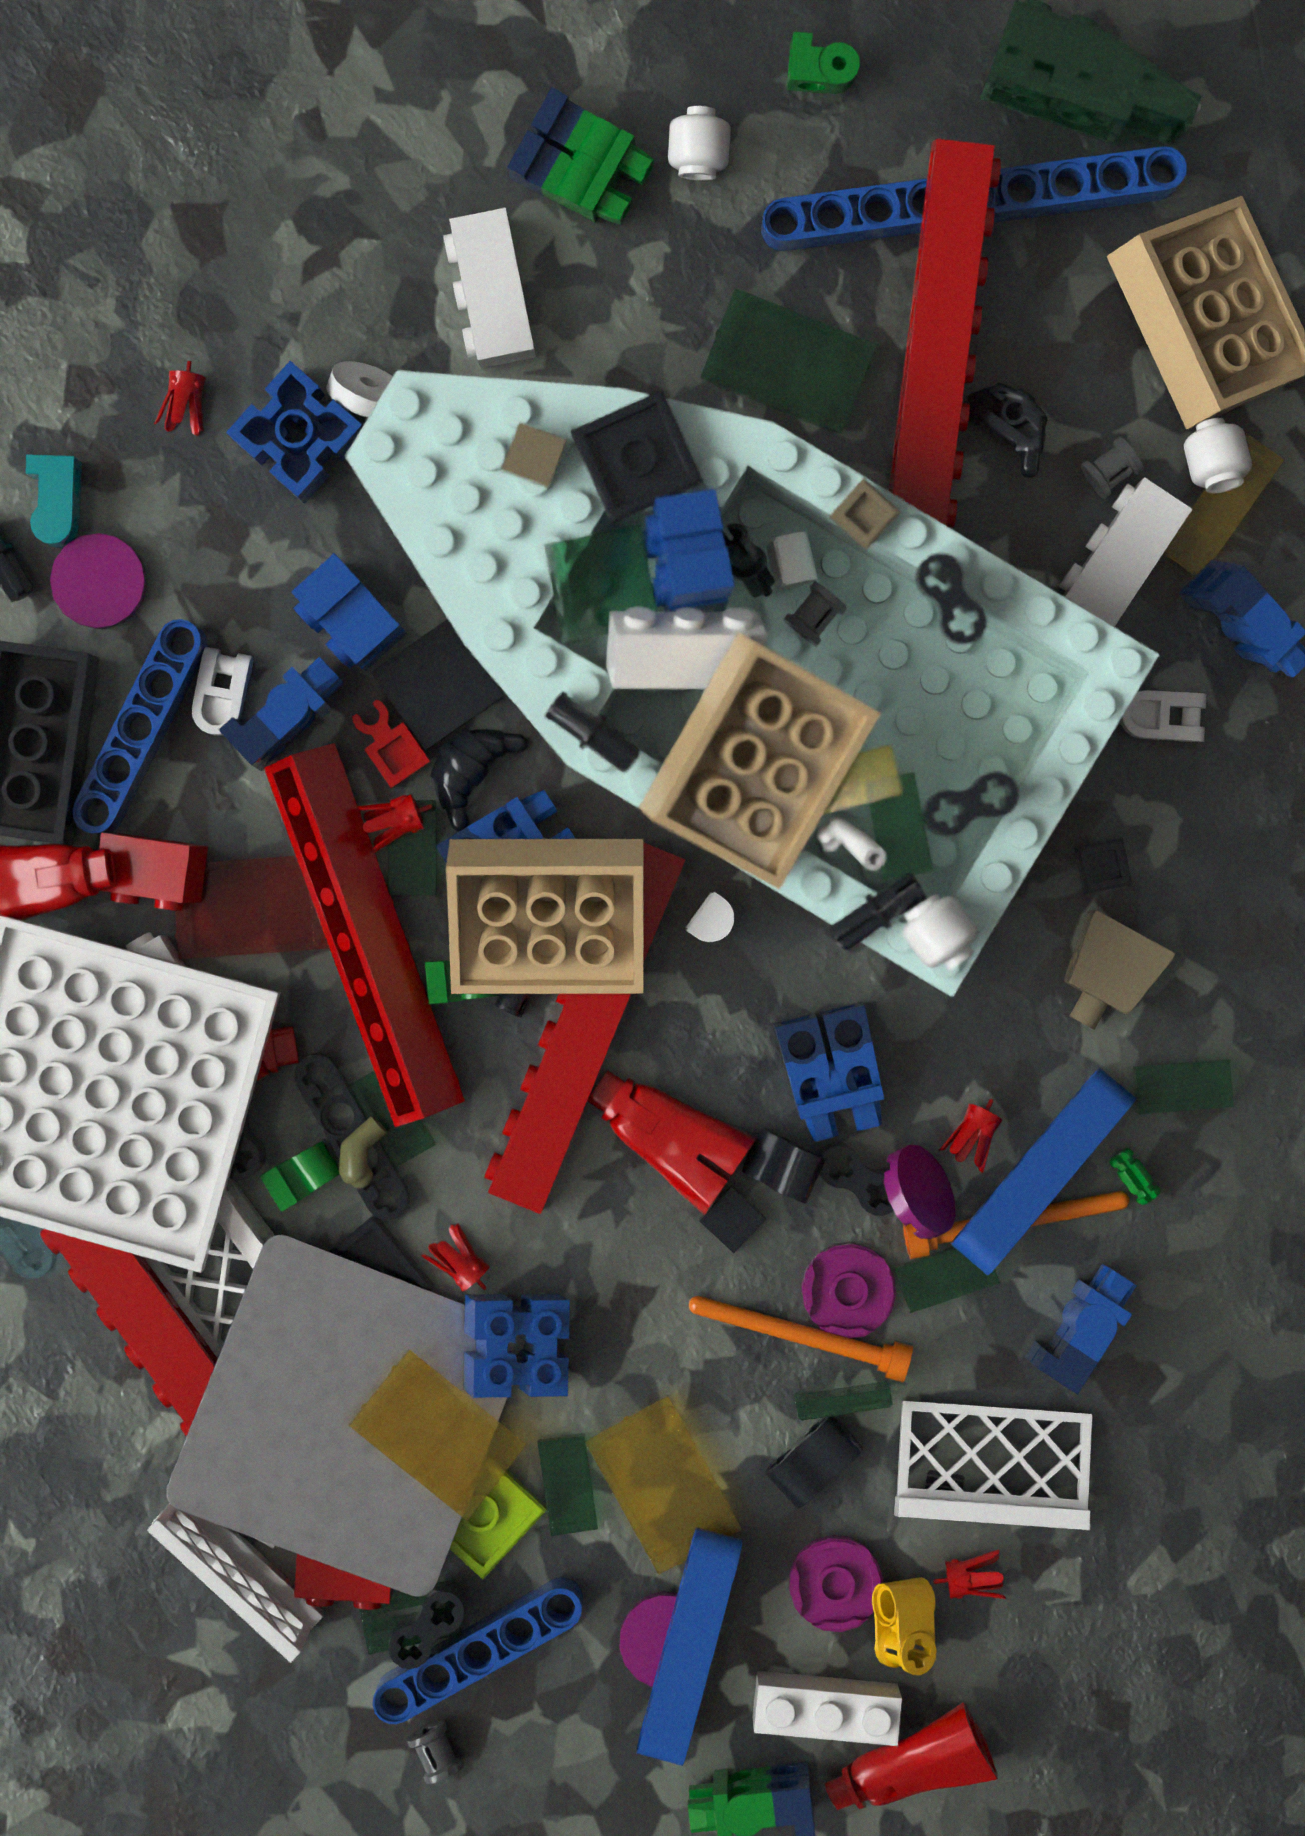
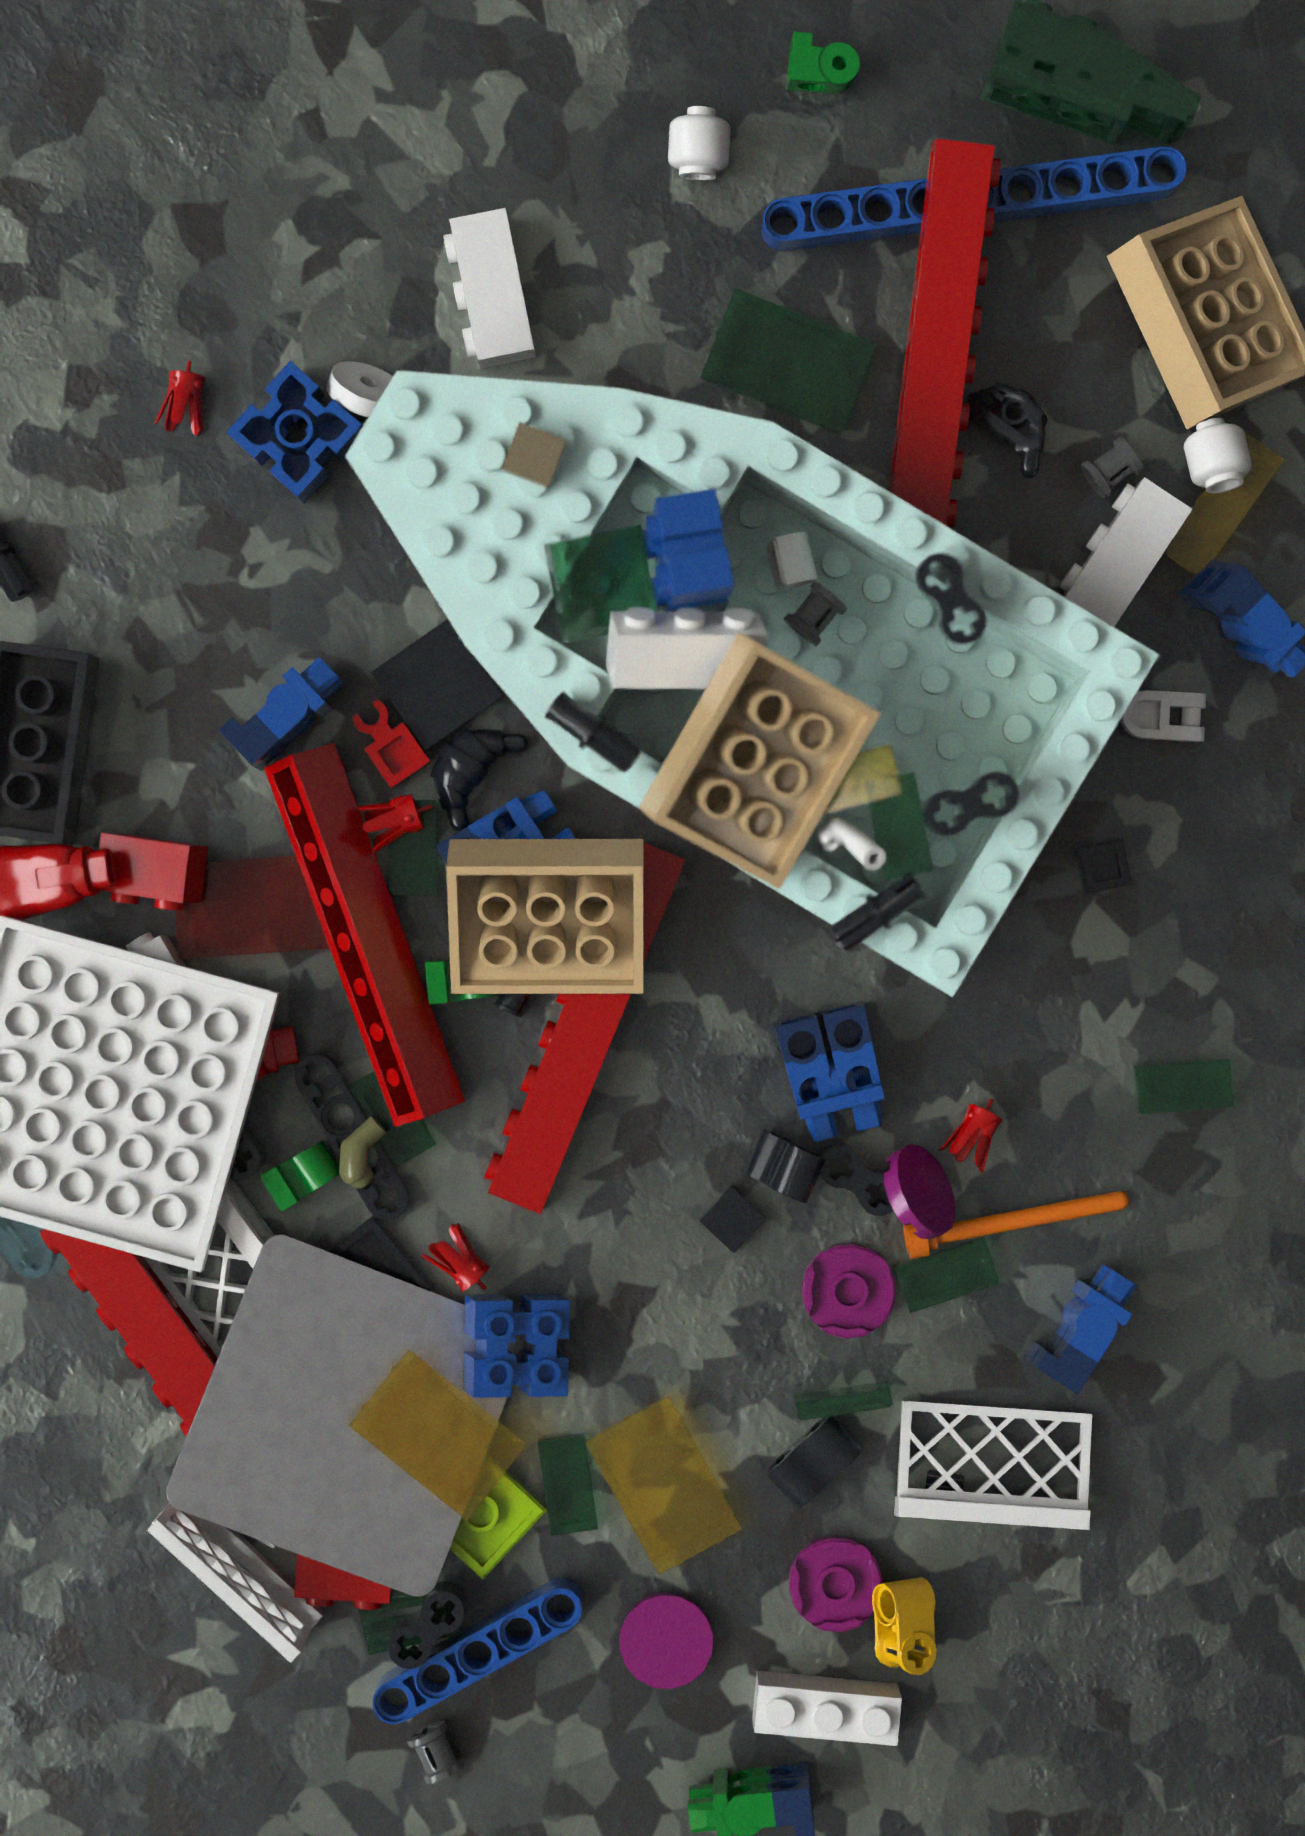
teal leg [25,454,82,548] -> none
magenta tile [50,533,147,629] -> none
blue beam [72,619,208,834] -> none
white plate [192,647,253,735] -> none
blue brick [291,553,408,671] -> none
green hips [507,87,654,225] -> none
black tile [570,390,704,525] -> none
red piece [587,1070,756,1215] -> none
blue beam [636,1527,743,1766] -> none
white brick [686,892,734,942] -> none
orange piece [688,1296,913,1383] -> none
black axle [722,523,775,598] -> none
red piece [824,1702,998,1810] -> none
dark tan tile [829,478,901,551] -> none
white head [902,893,978,970] -> none
red piece [933,1549,1006,1599] -> none
blue beam [951,1067,1137,1276] -> none
dark tan torso [1064,909,1176,1030] -> none
green piece [1110,1148,1161,1205] -> none

